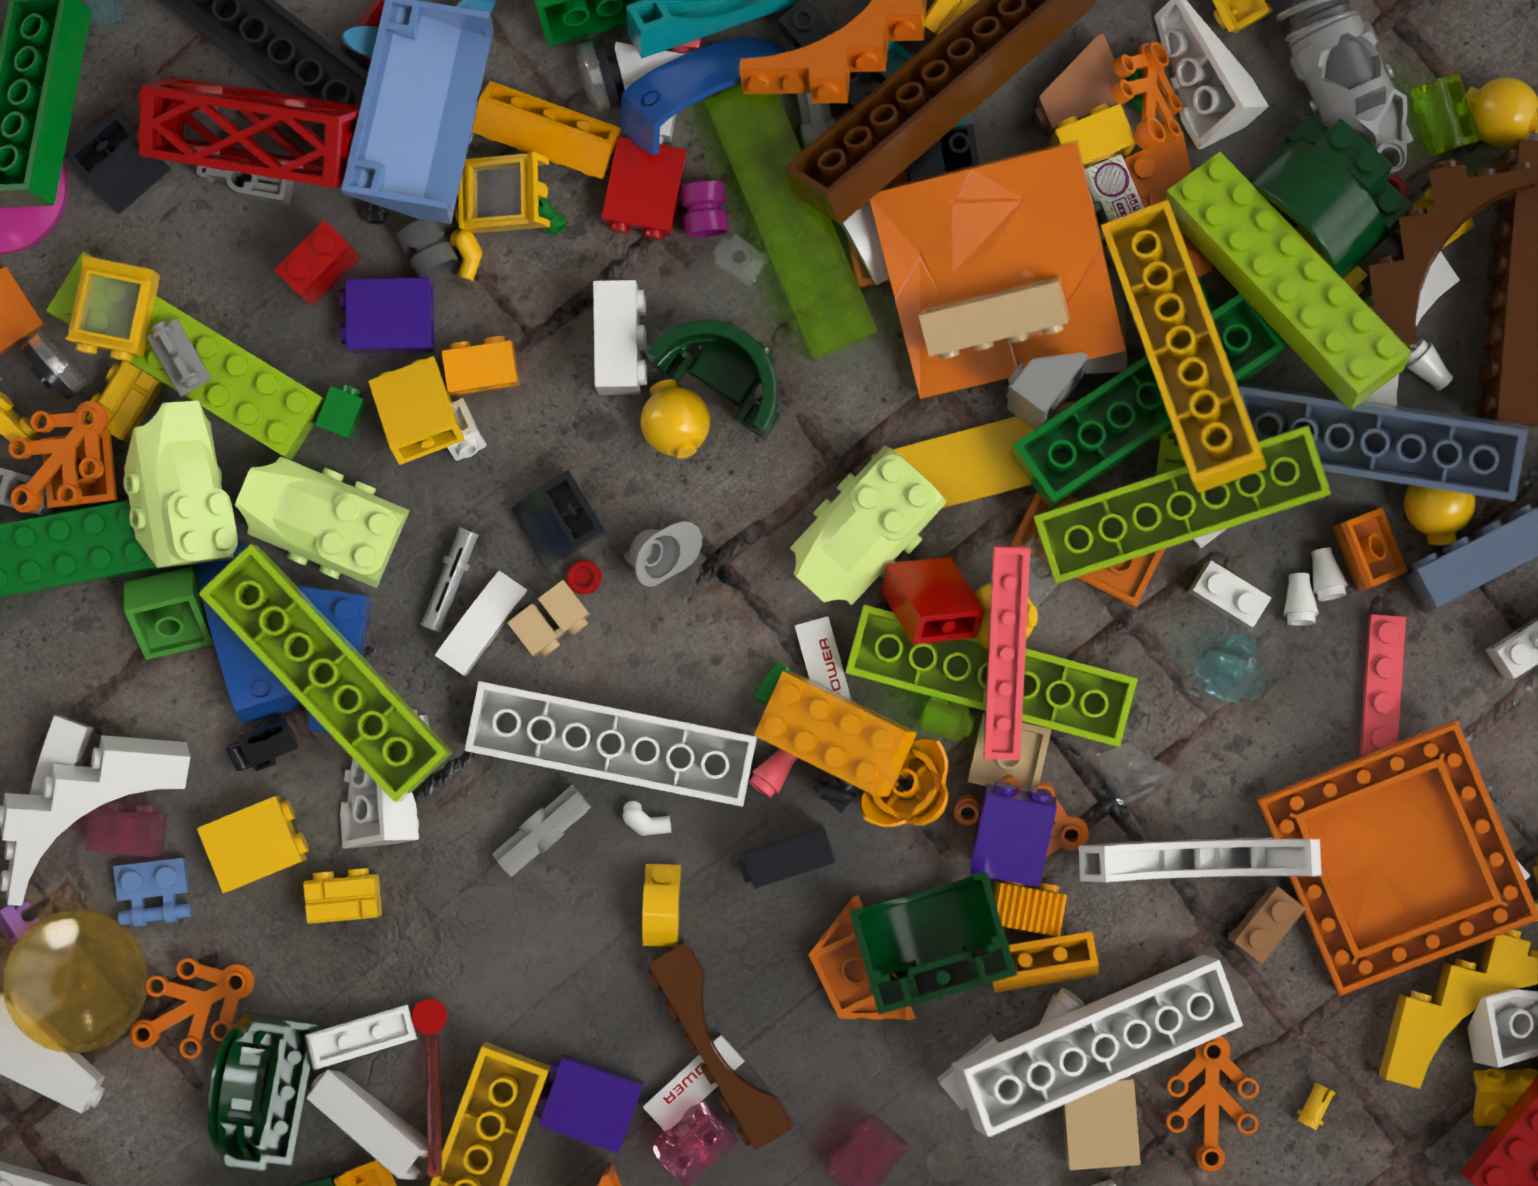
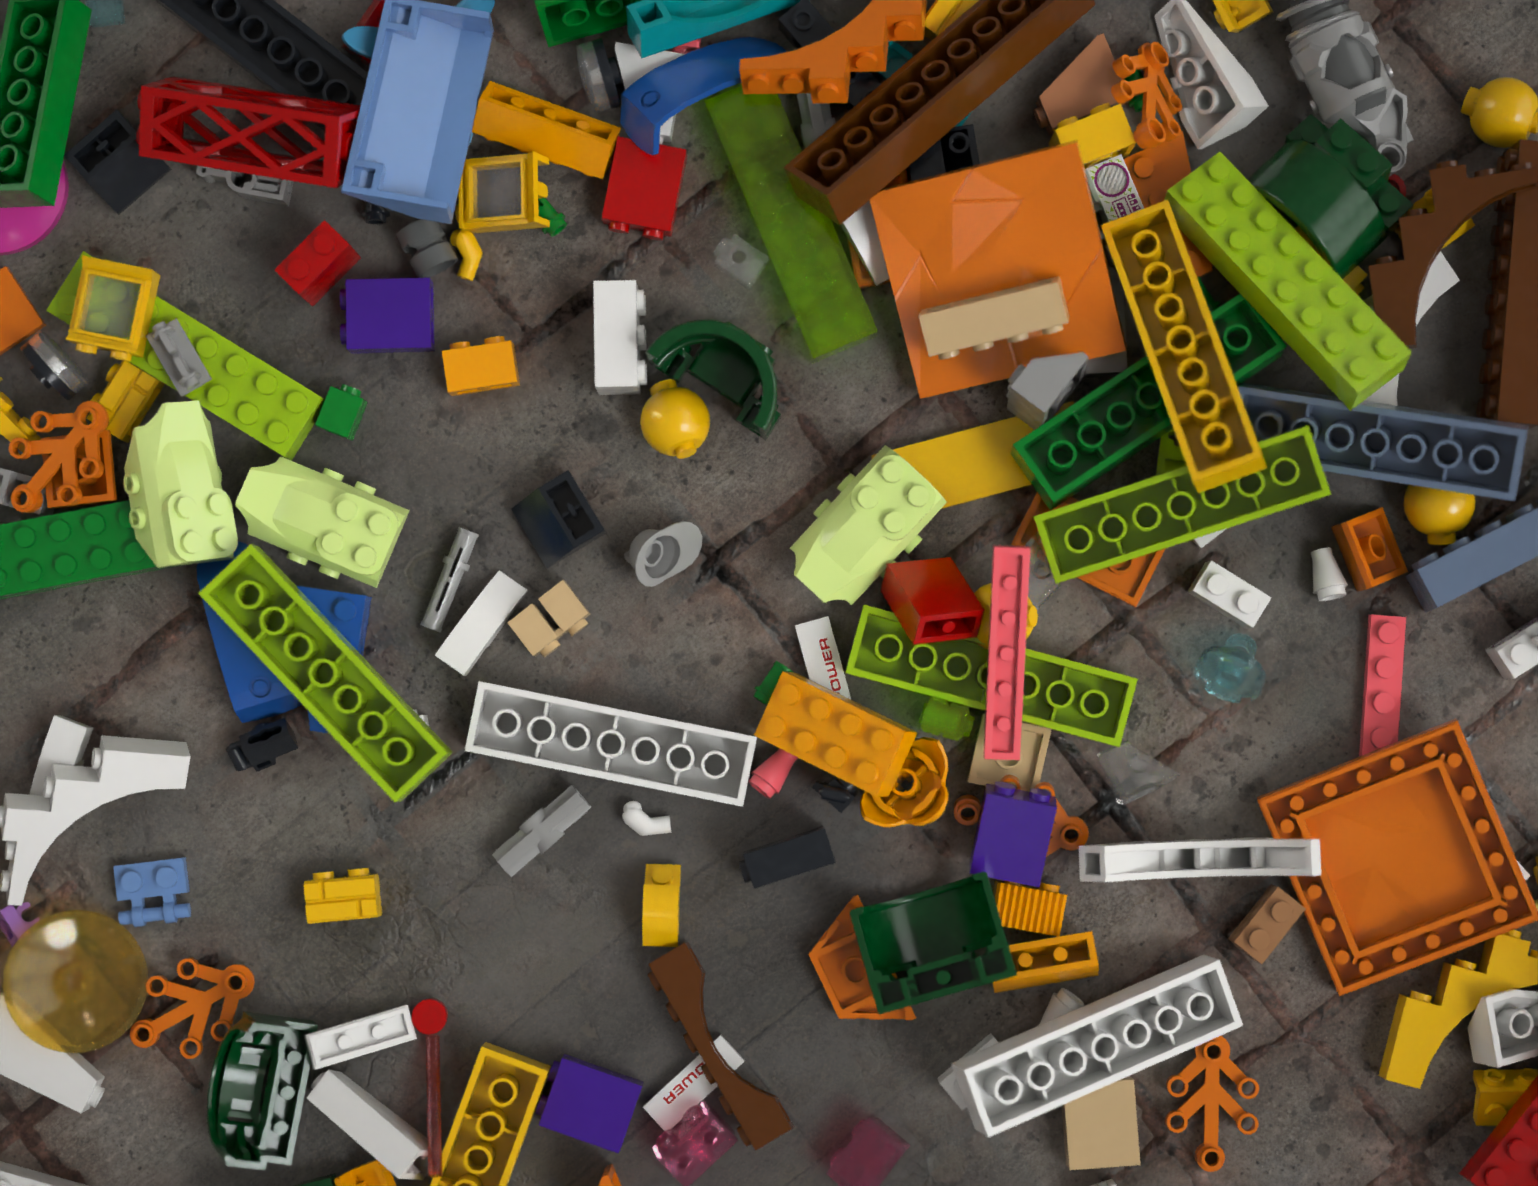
clear pink brick [85,802,167,858] -> none
bright green slope [124,567,214,660] -> none
yellow brick [197,795,309,894] -> none
white wedge [340,758,419,849] -> none
yellow brick [368,356,465,465] -> none
white bracket [447,398,487,461] -> none
red tile [567,560,602,595] -> none
magenta wheel [680,180,729,238] -> none
white cone [1283,573,1319,626] -> none
yellow pin [1297,1082,1335,1130] -> none
white cone [1405,339,1453,391] -> none
clear neon green brick [1410,73,1480,157] -> none

